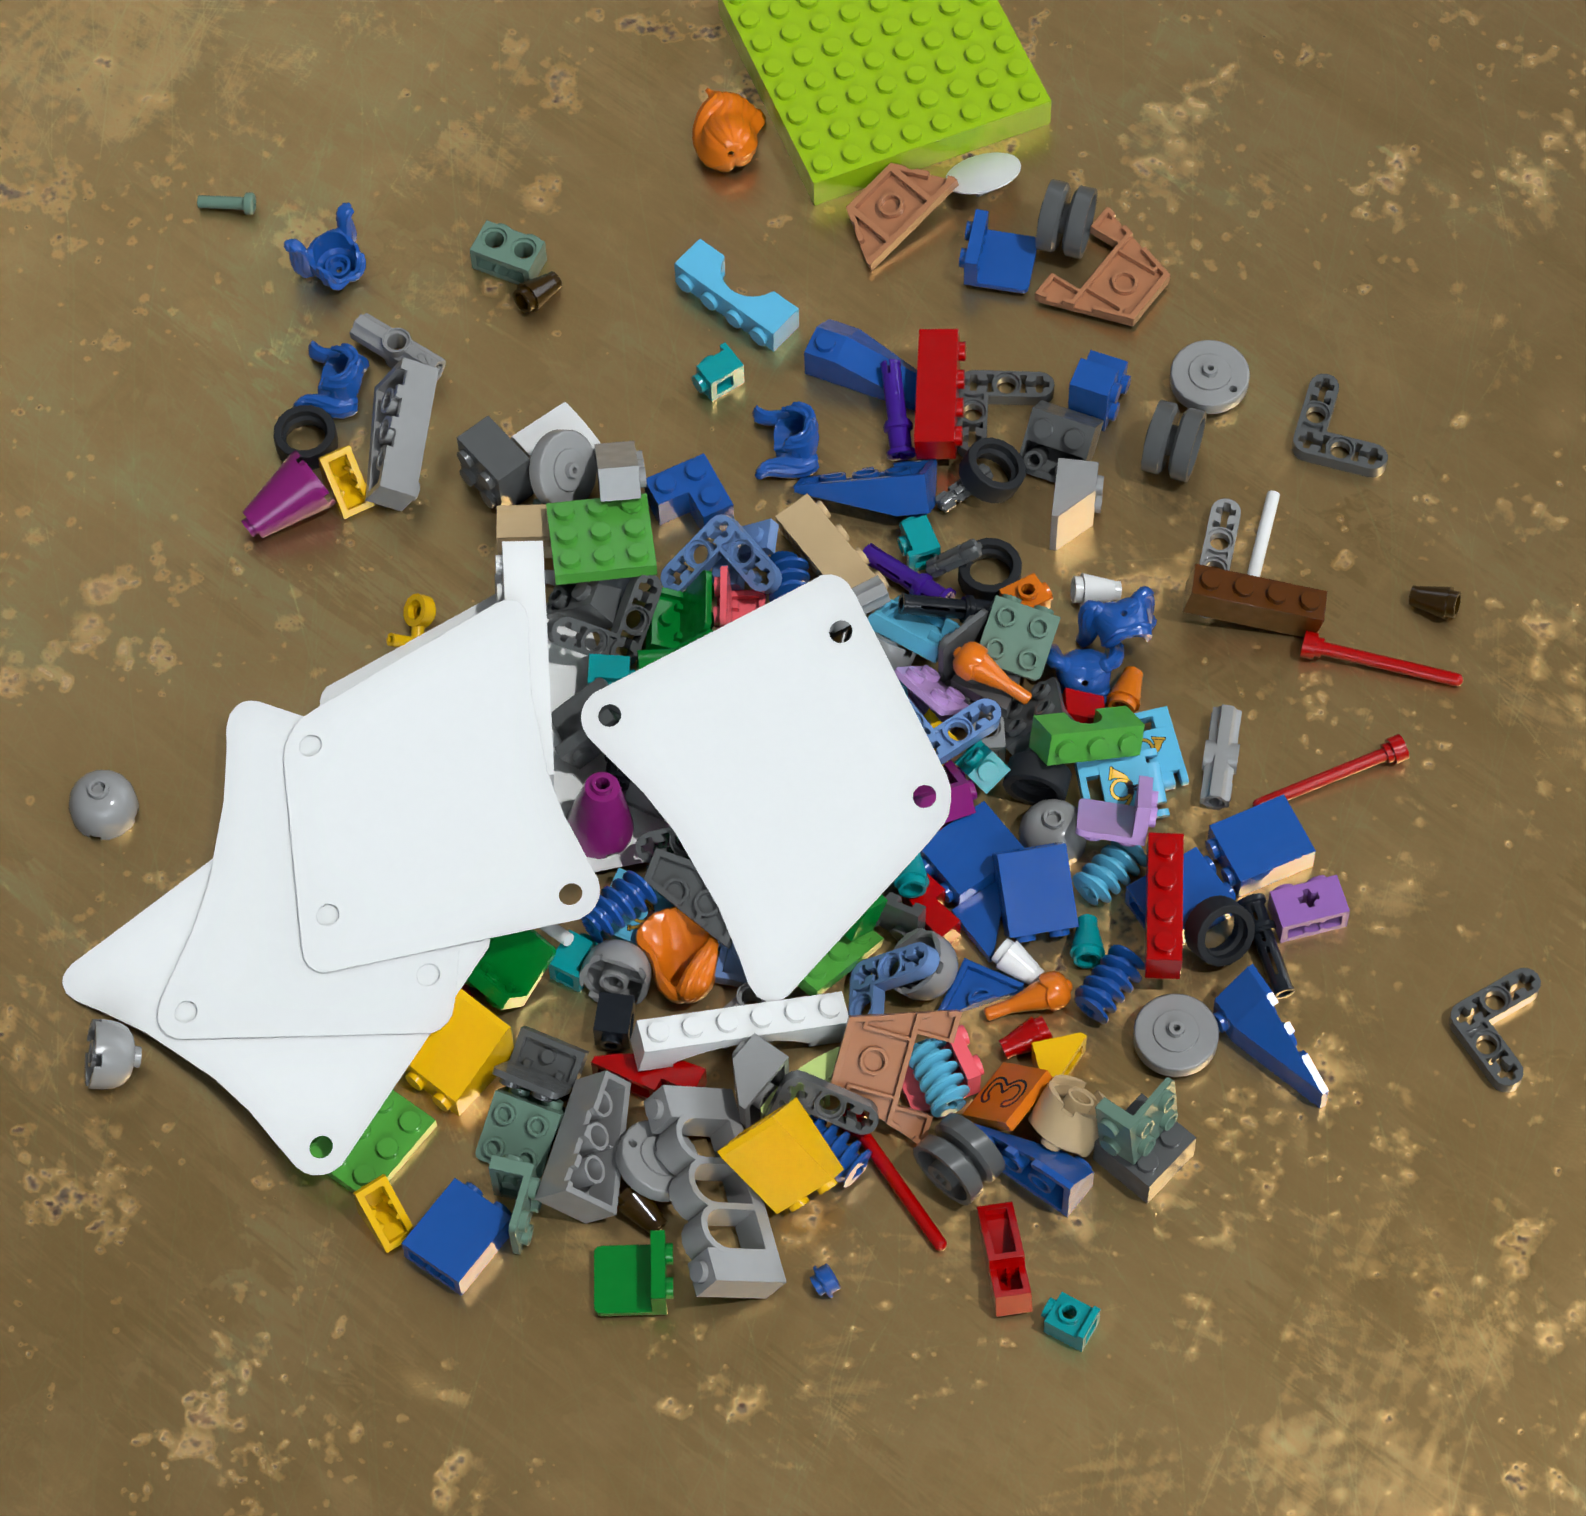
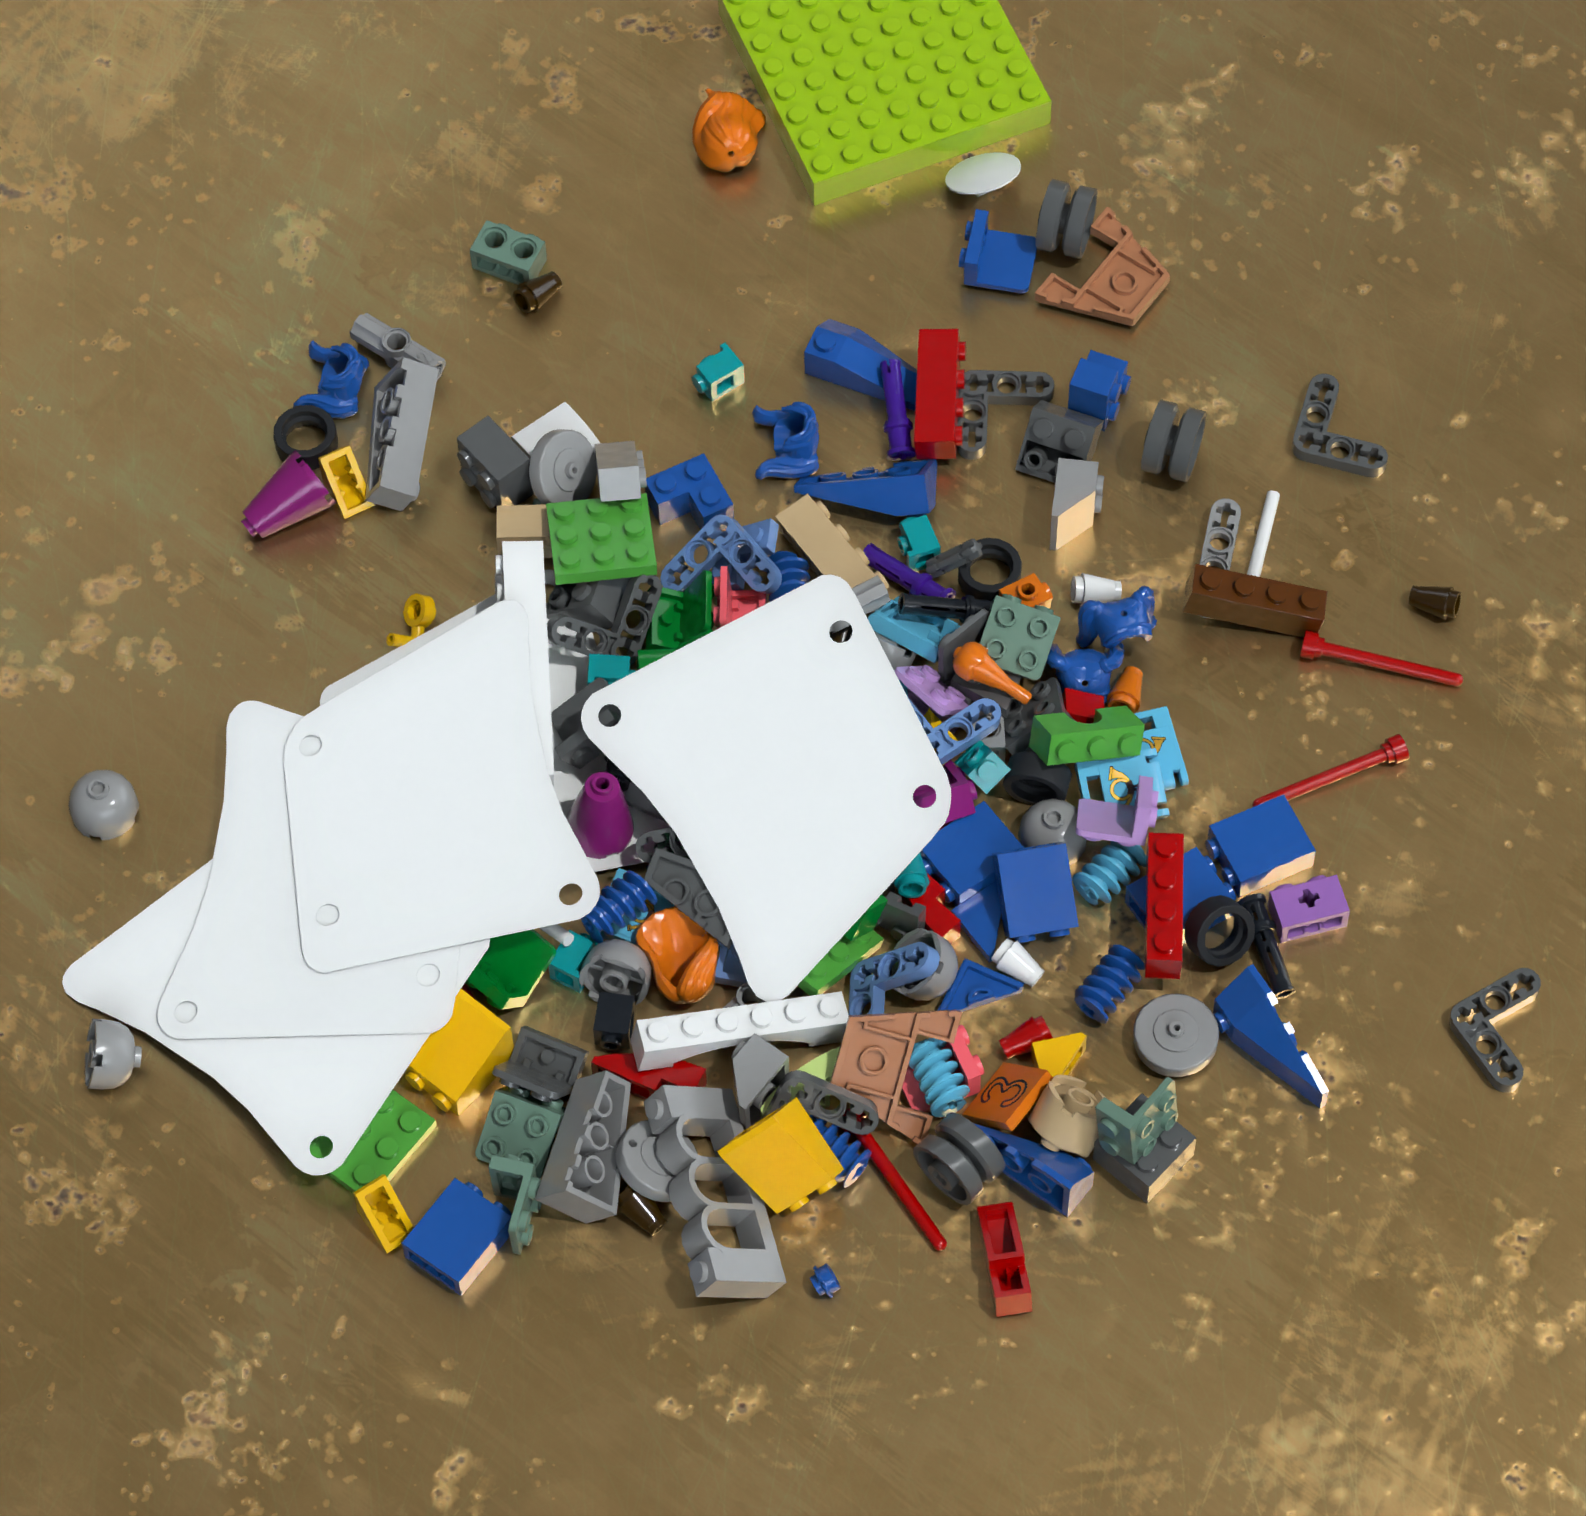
sand green piece [197,192,256,215] -> none
blue hair [284,202,366,291] -> none
green bracket [594,1230,674,1316] -> none
medium azure arch [674,239,799,352] -> none
nougat wing [846,163,959,271] -> none
dark grey axle [935,463,994,513] -> none
black tyre [959,437,1026,504] -> none
orange piece [984,971,1073,1021] -> none
teal brick [1041,1292,1101,1352] -> none
teal cone [1070,914,1105,969] -> none
light grey wheel [1170,340,1250,414] -> none
light grey piece [1200,704,1242,810] -> none

